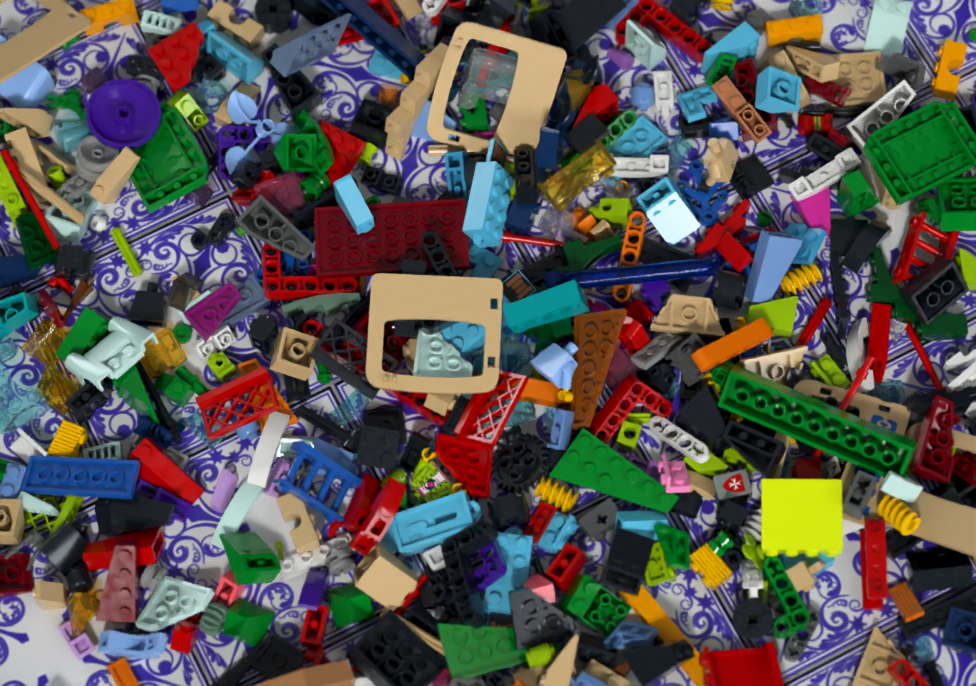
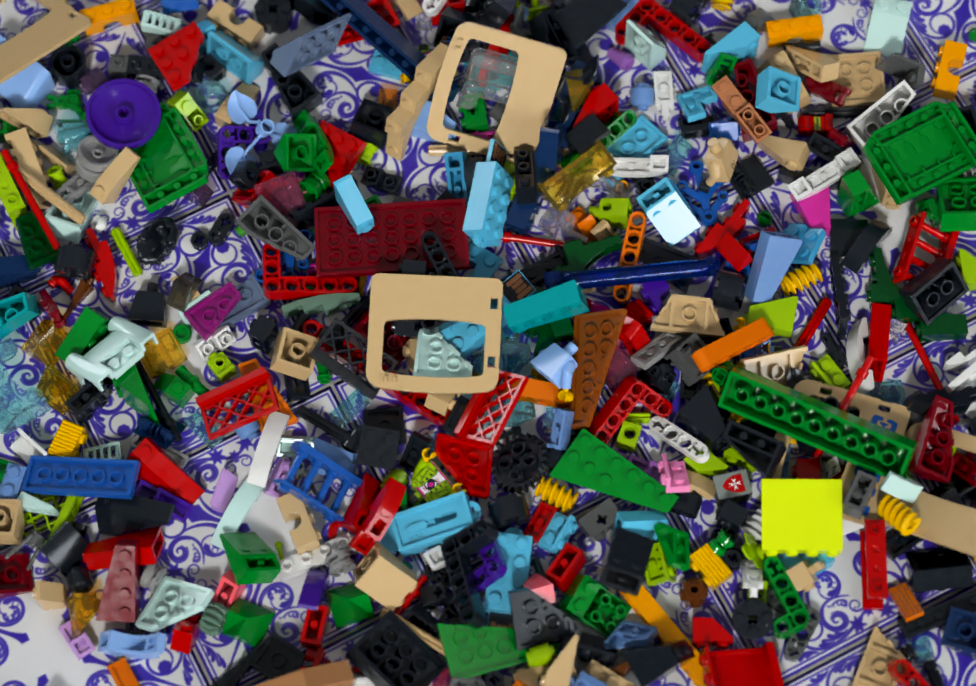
none -> black brick [49,45,90,89]
none -> red slope [84,227,118,303]
none -> dark grey brick [108,54,131,80]
none -> black piece [136,217,180,266]
none -> reddish brown brick [679,578,709,608]
none -> red slope [692,617,733,649]
none -> tan slope [757,136,810,171]

